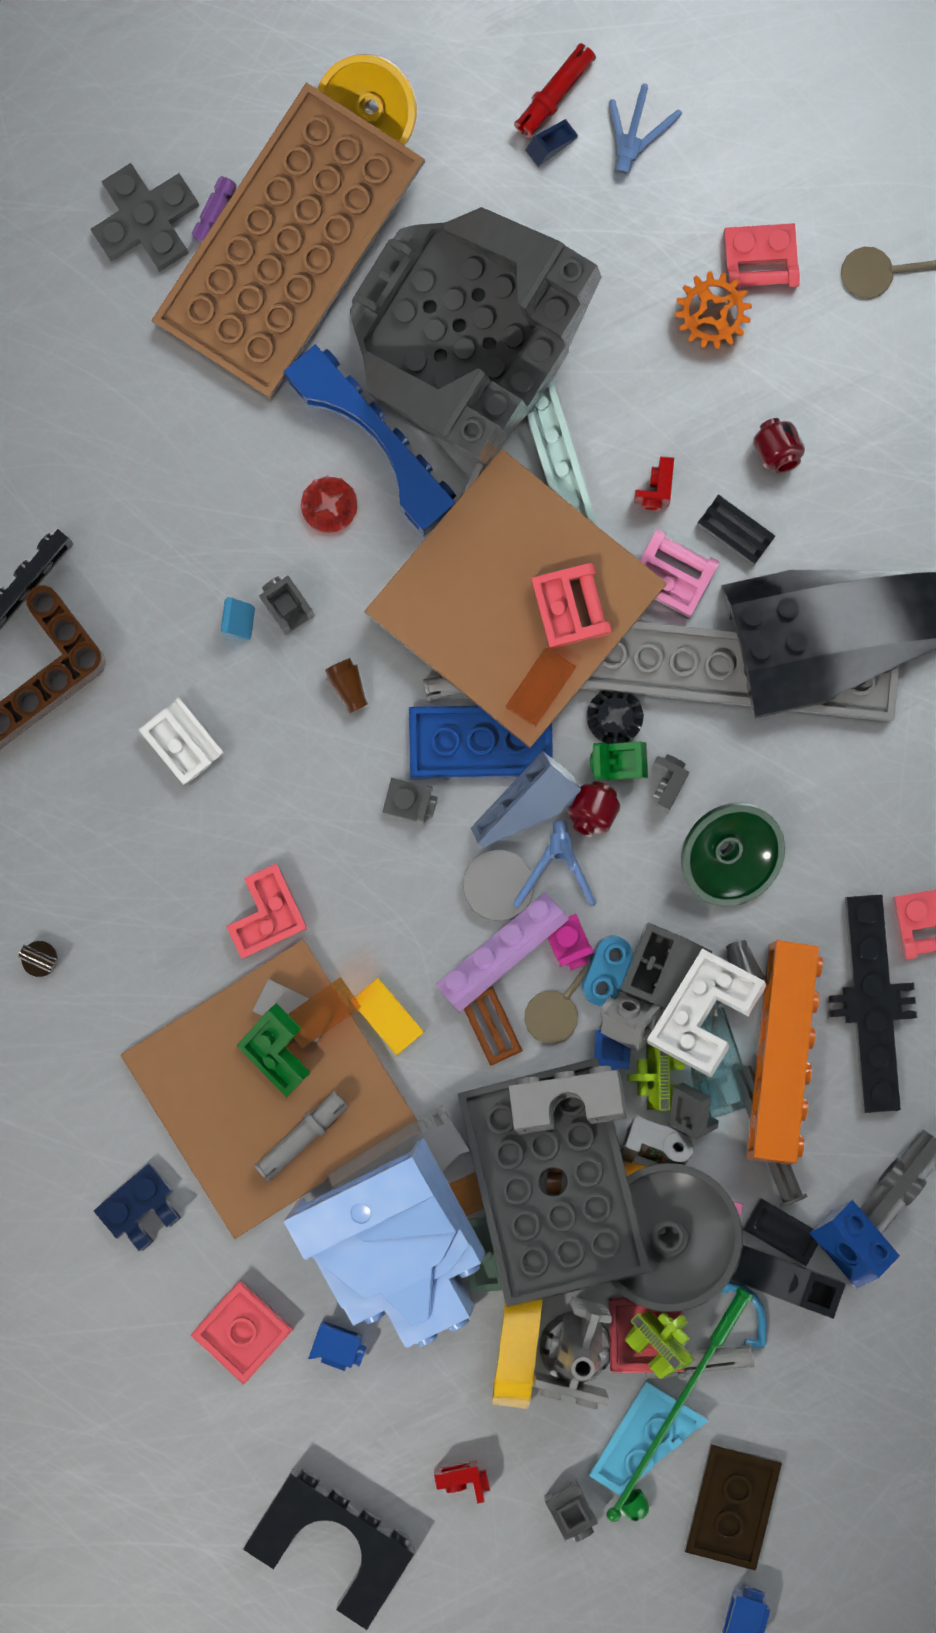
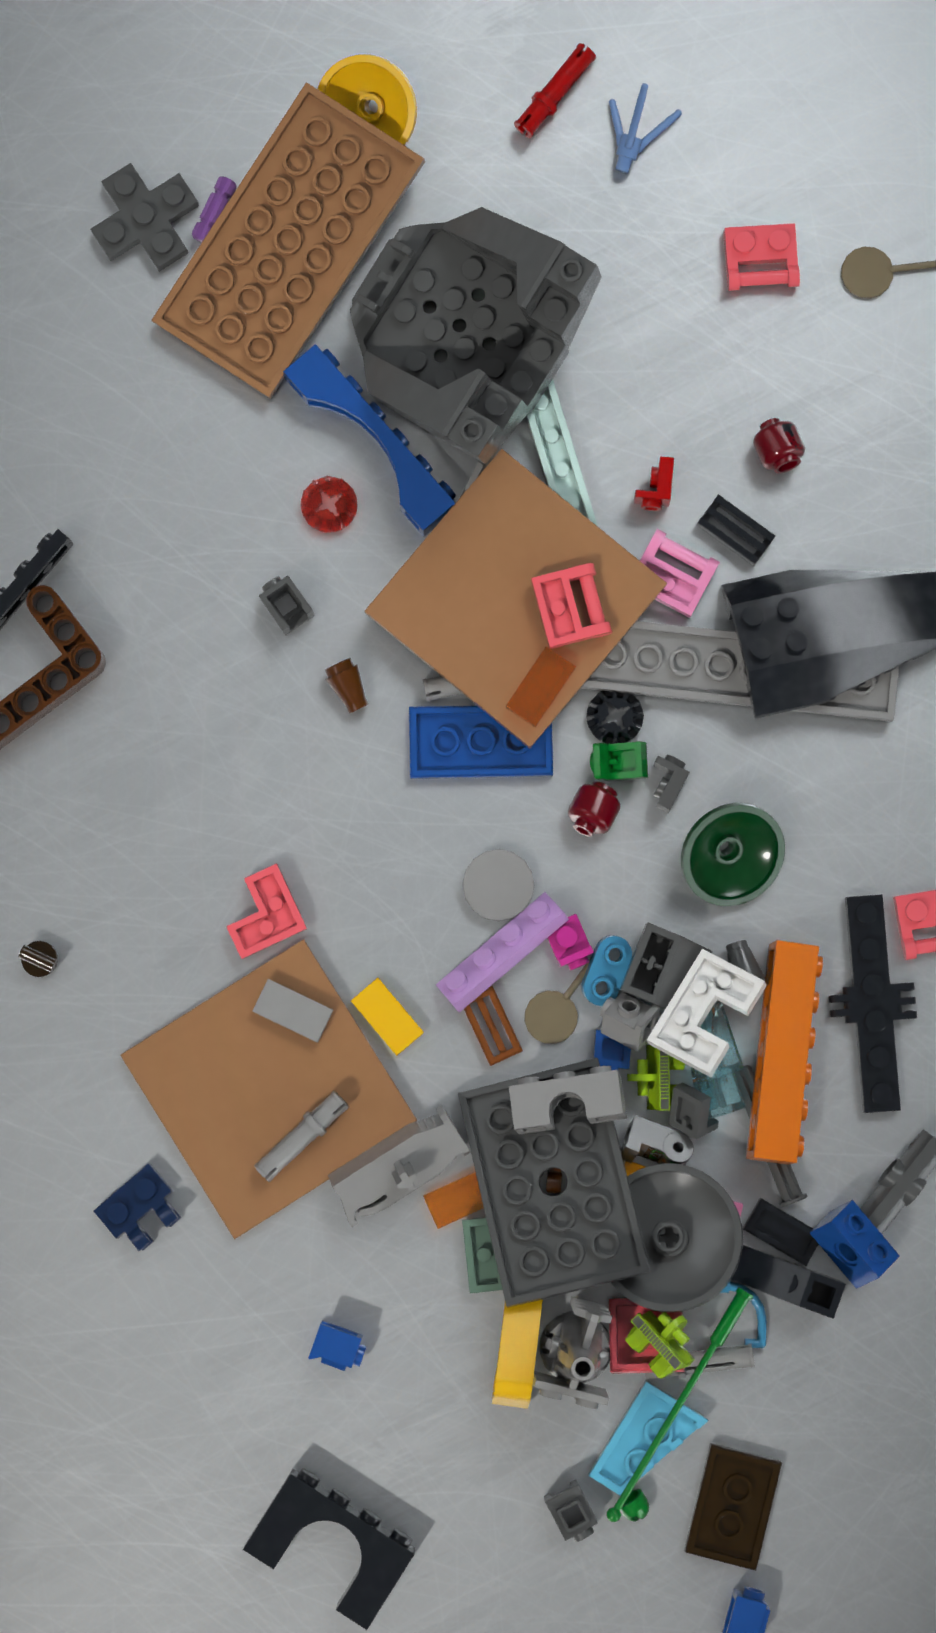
white plate [139,697,225,786] -> none
coral plate [191,1280,294,1385] -> none
dark azure slope [221,597,255,640] -> none
green plate [236,1003,310,1098] -> none
light blue panel [283,1138,486,1348] -> none
clear orange tile [289,977,362,1049] -> none
dark grey bracket [382,778,438,824] -> none
red bracket [434,1460,490,1504] -> none
sand blue slope [471,751,581,847] -> none
medium blue plant [513,821,596,908] -> none
dark blue piece [525,119,578,167] -> none
orange gear [675,271,752,350] -> none

